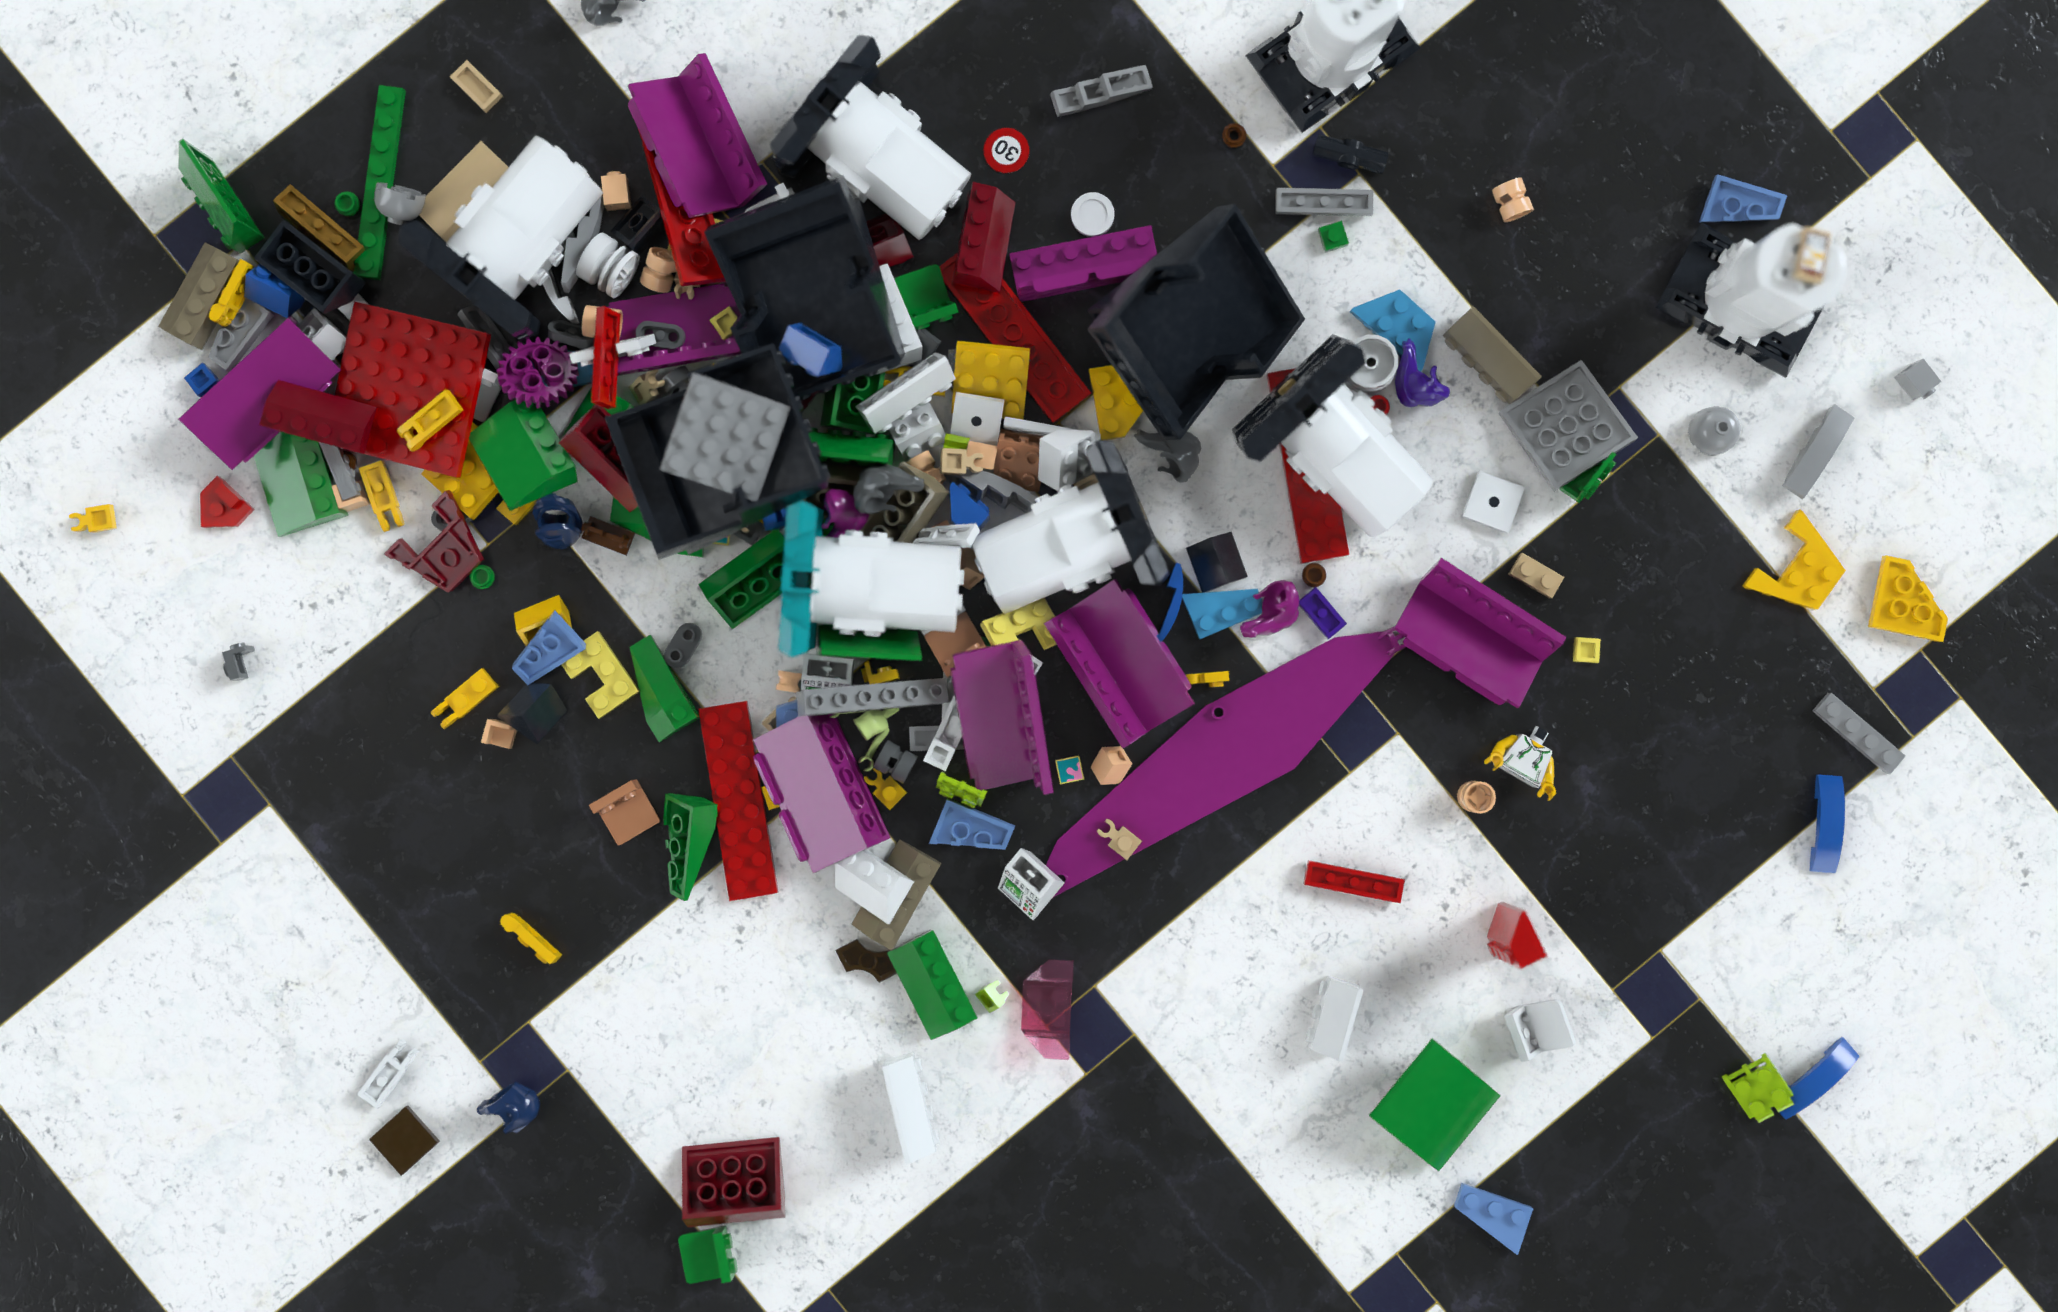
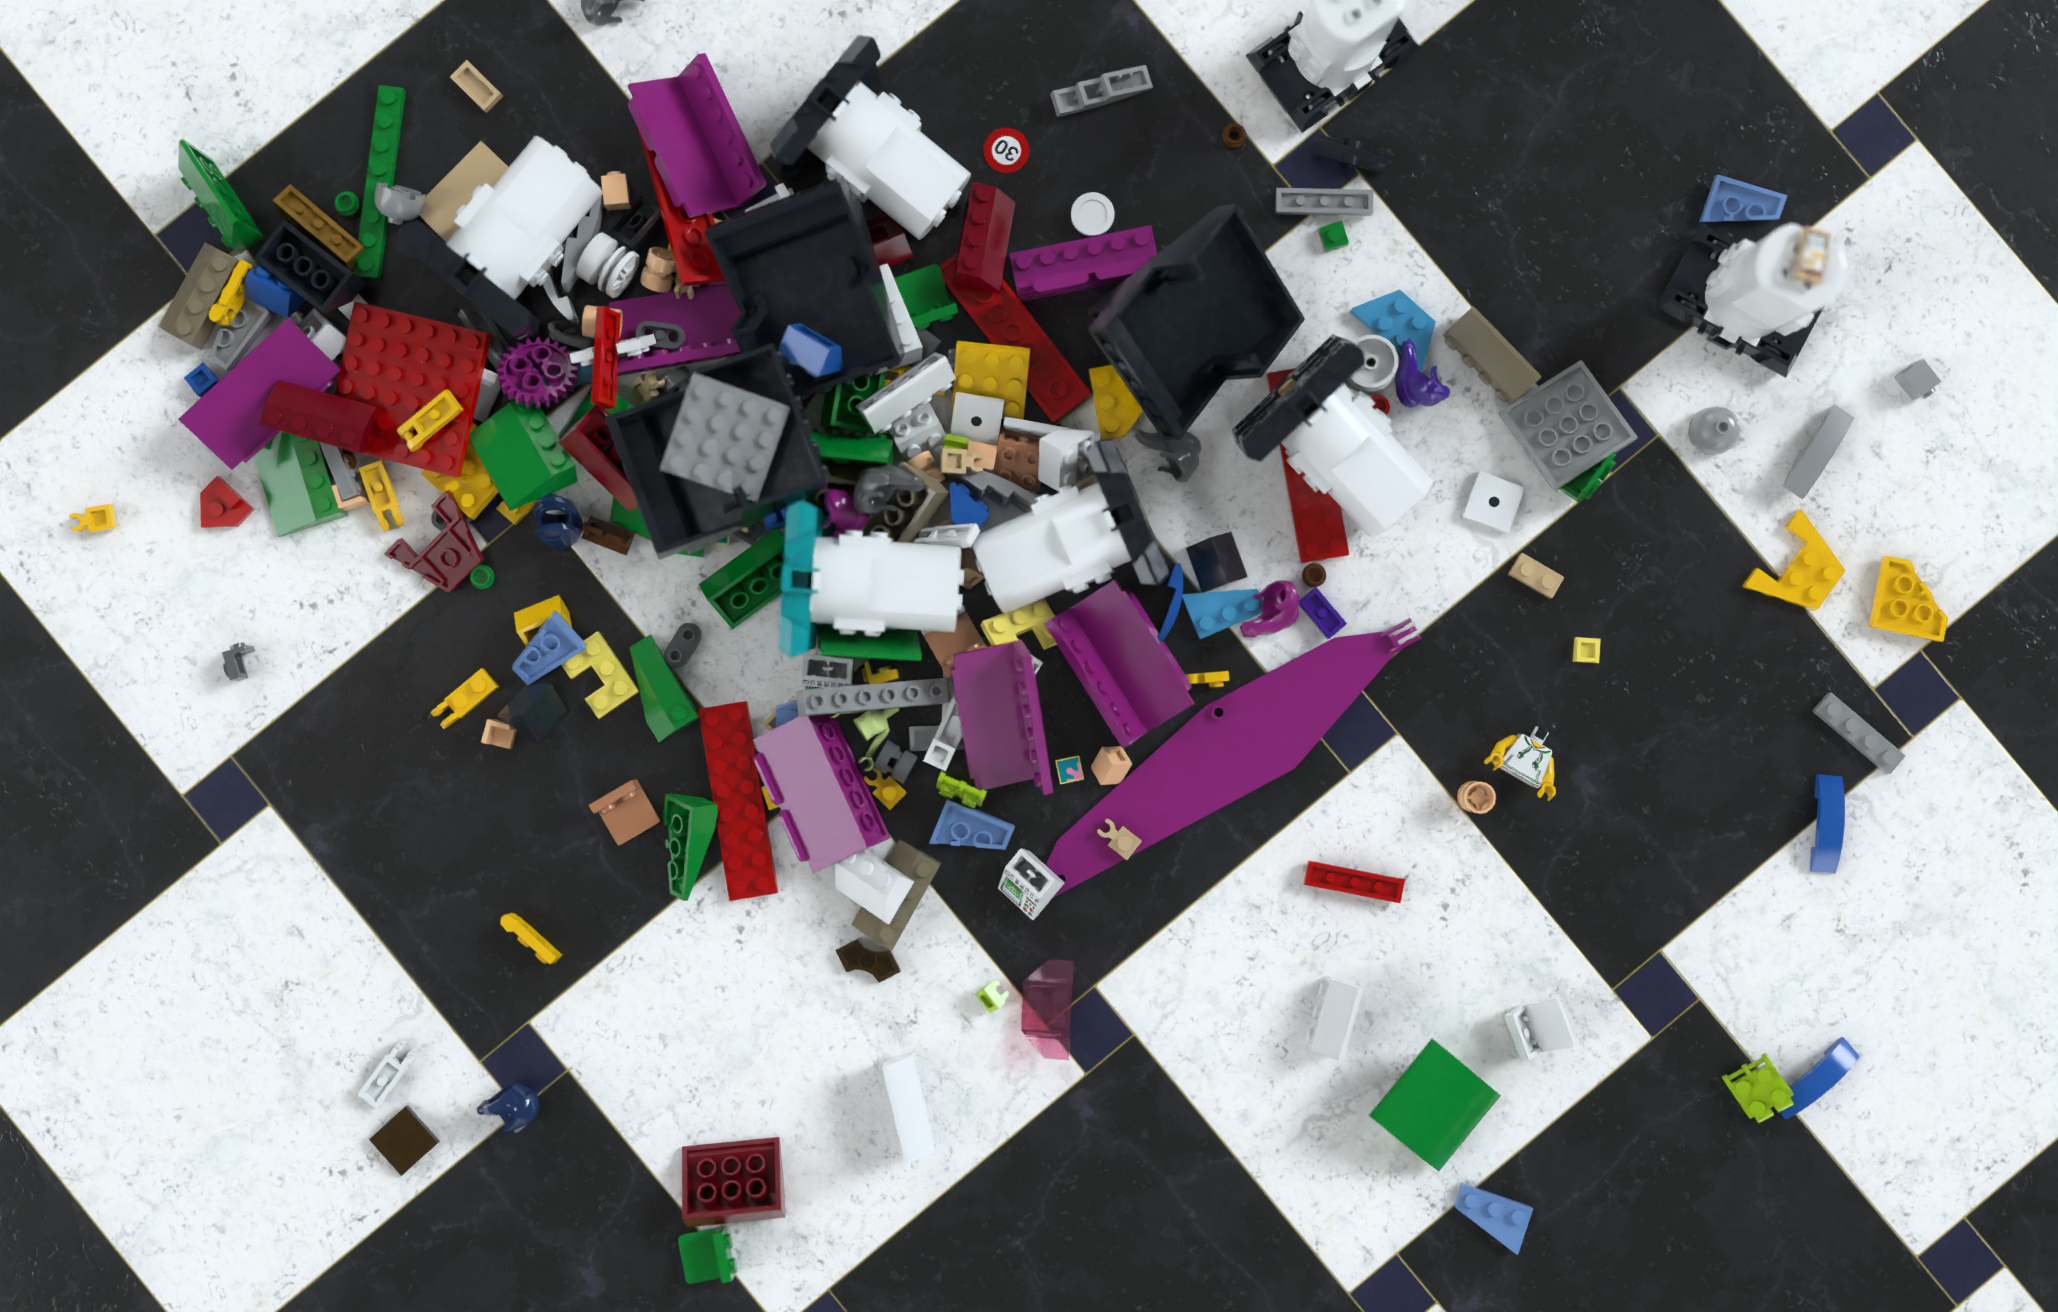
light yellow tile [710,306,738,341] -> none
light nougat wheel [775,670,802,693] -> none
green slope [887,930,978,1040] -> none
magenta piece [1394,558,1566,708] -> none
red slope [1487,902,1548,970] -> none
light nougat wheel [1492,178,1534,222] -> none

